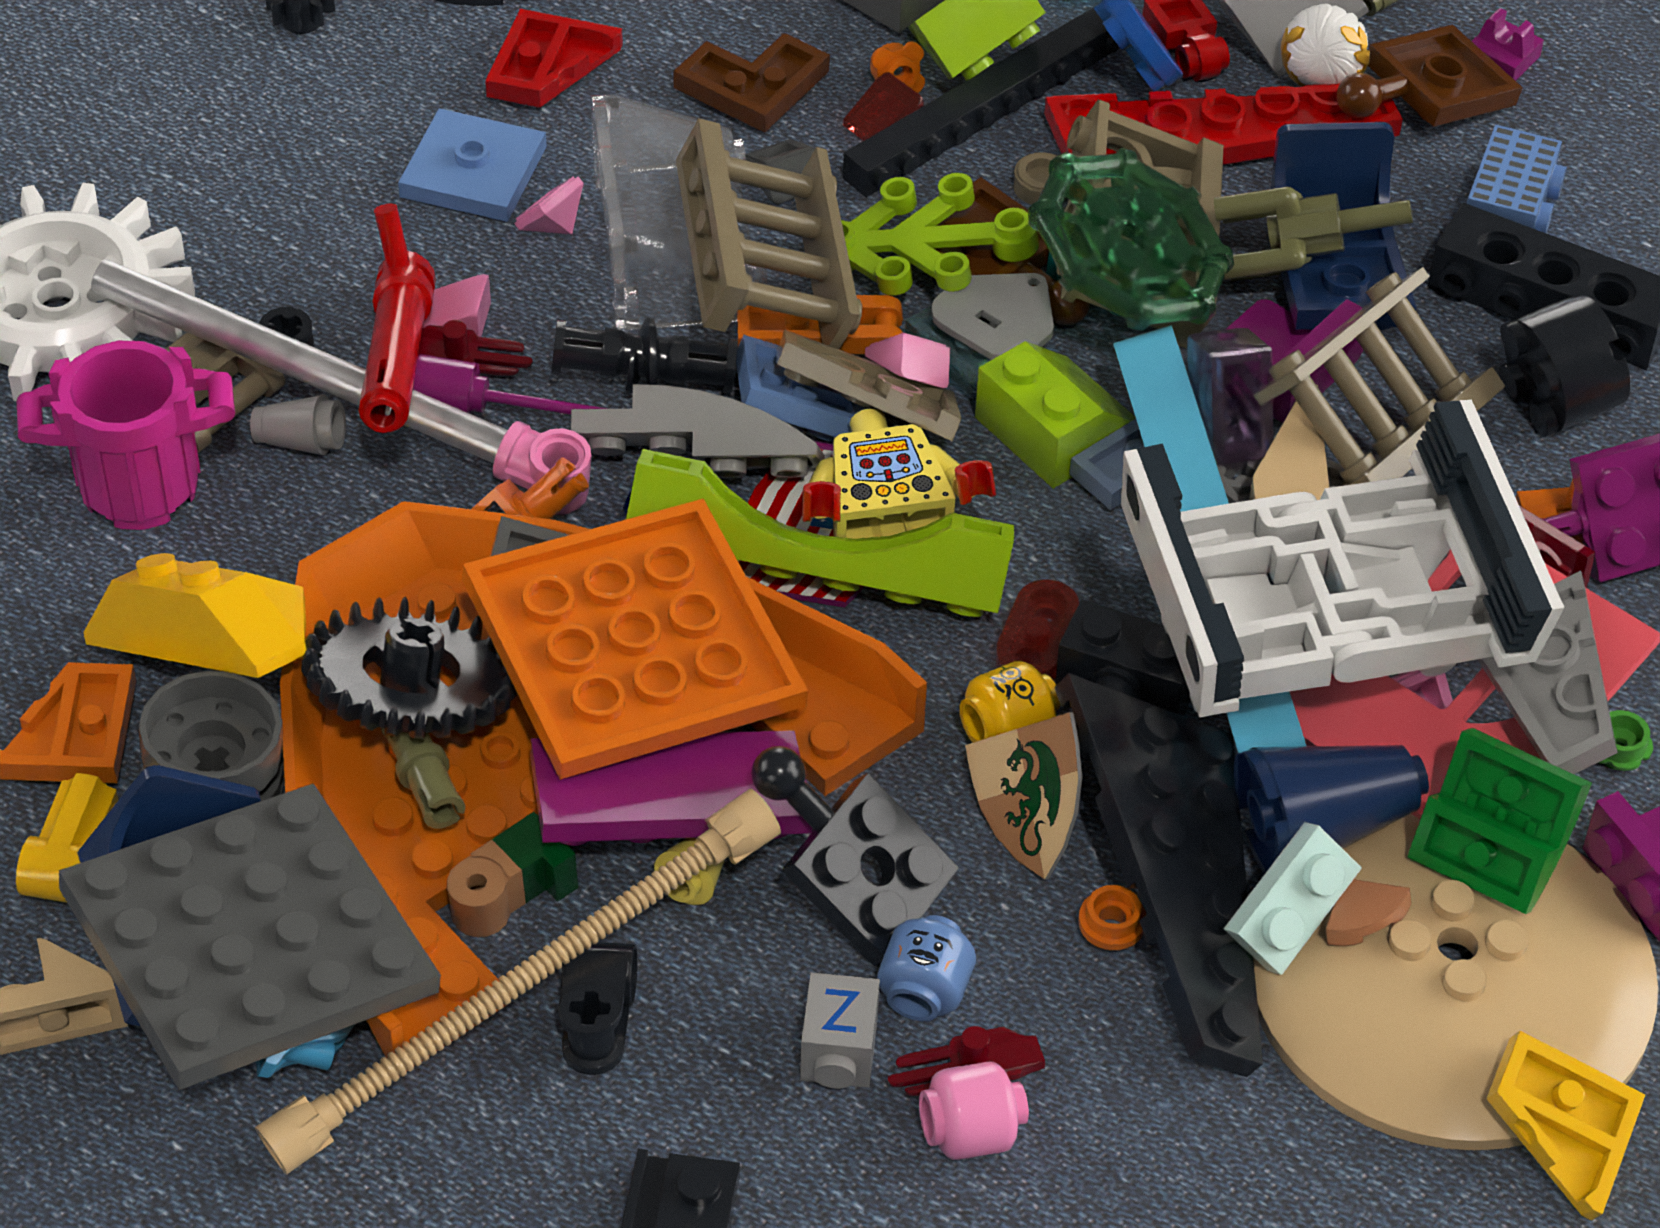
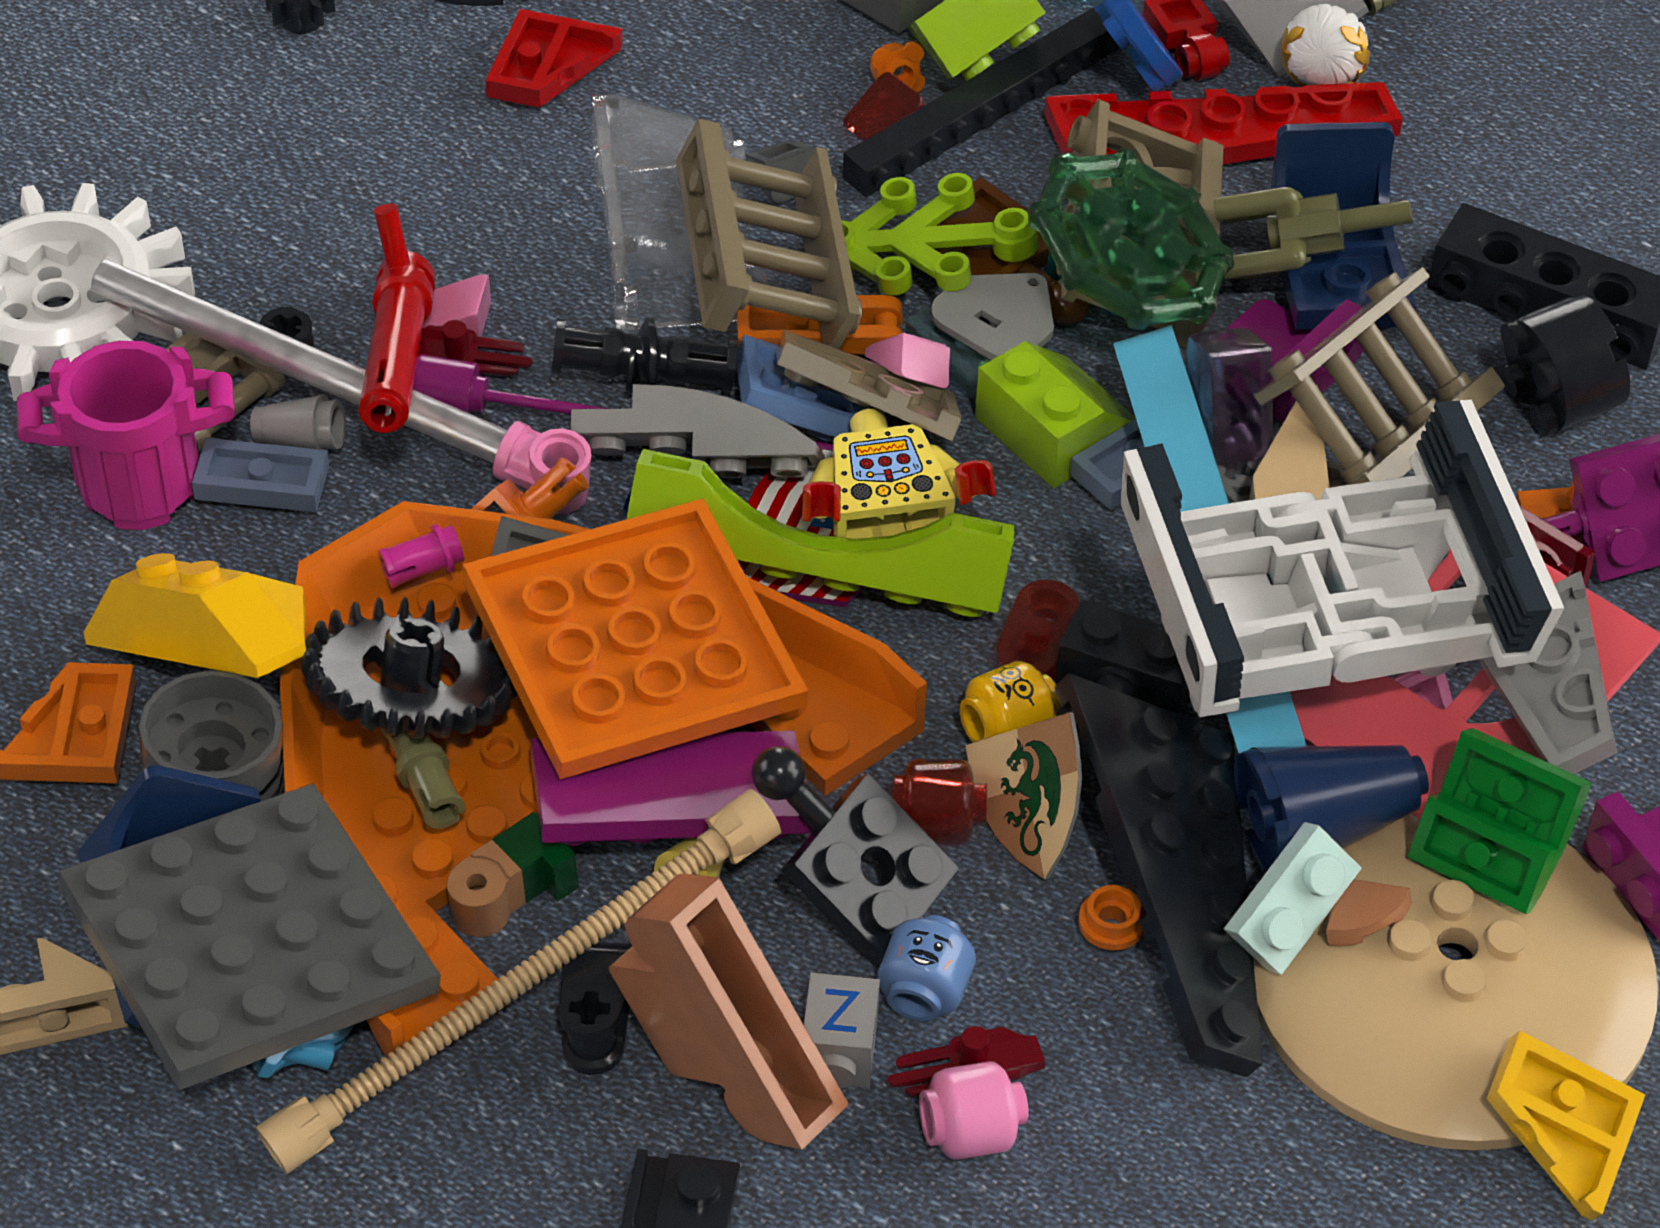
yellow piece [16,773,119,903] -> none
medium blue plate [398,108,547,222] -> none
bright pink slope [514,176,583,235] -> none
reddish brown plate [673,33,830,133] -> none
dark tan tile [1013,152,1069,207] -> none
reddish brown plate [1336,24,1523,127] -> none
medium blue brick [1467,124,1567,233] -> none
magenta tile [1472,8,1544,81] -> none
bright green plate [1599,710,1653,771] -> none
none -> sand blue plate [192,438,329,512]
none -> dark pink pin [378,524,464,588]
none -> nougat brick [609,874,849,1150]
none -> clear red head [893,759,988,845]

